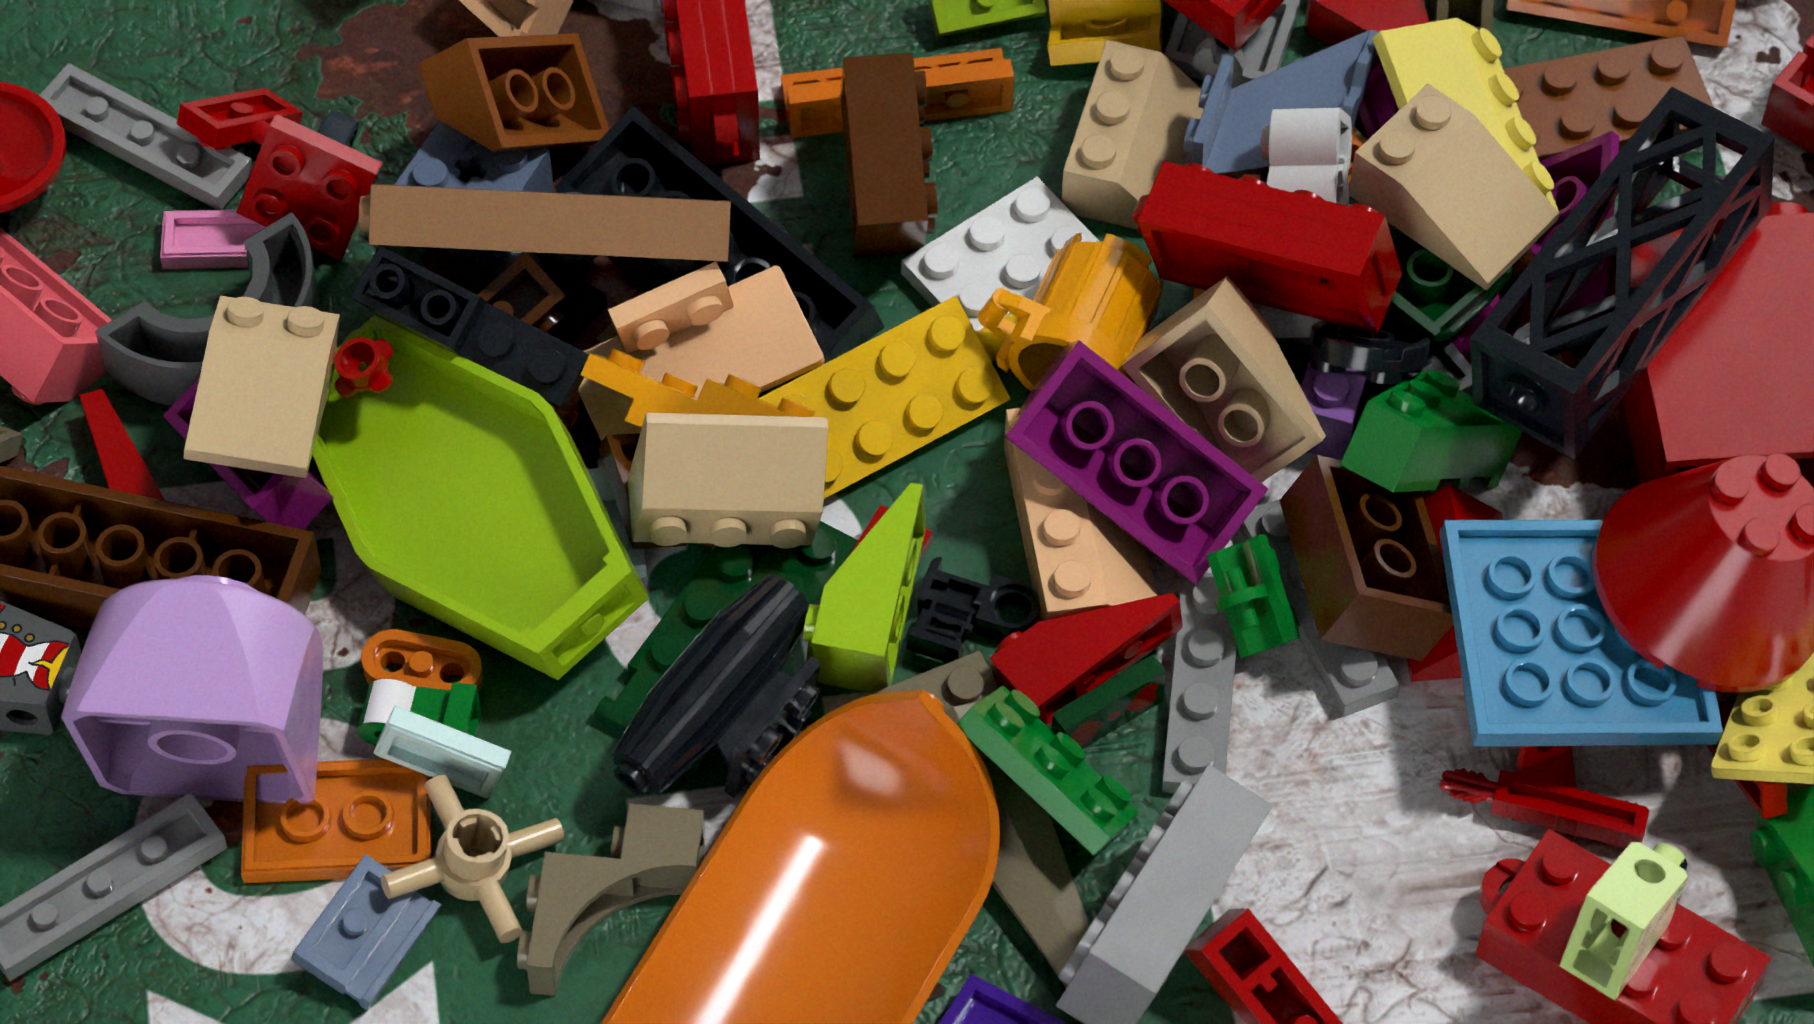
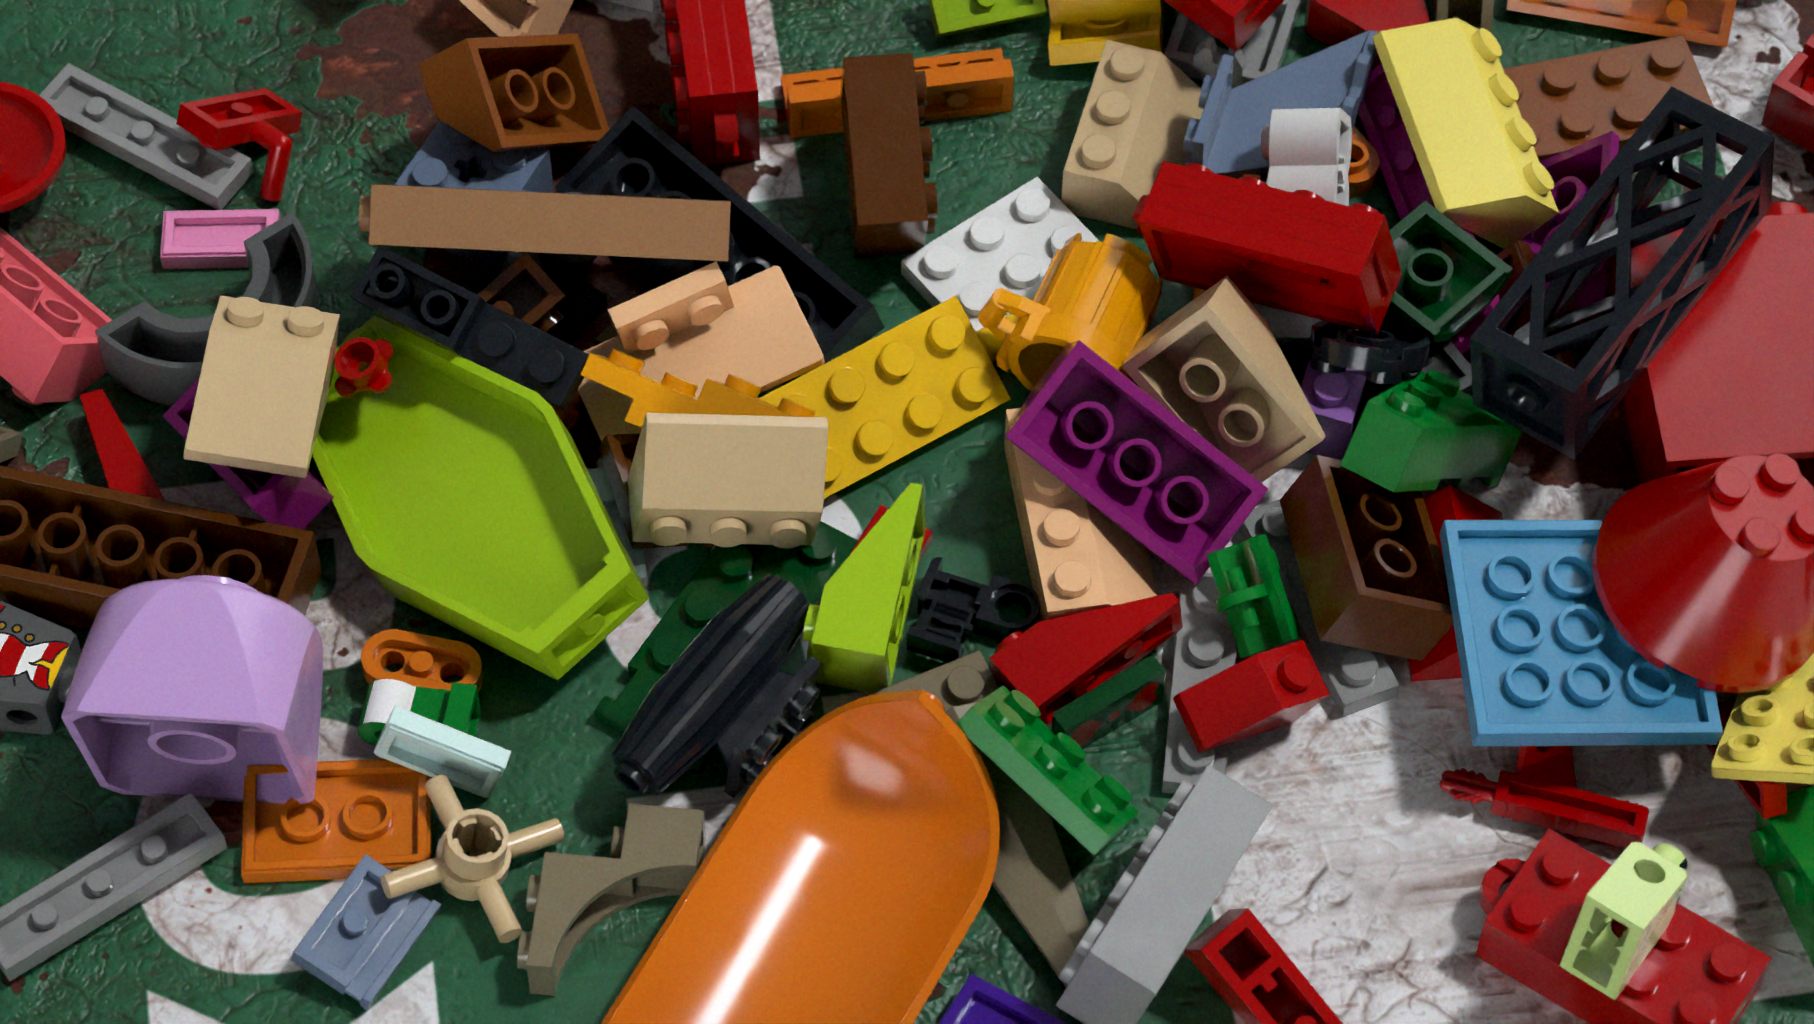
red plate [236,110,383,261] -> none
tan slope [1348,83,1559,290] -> none
none -> red slope [1173,640,1330,753]

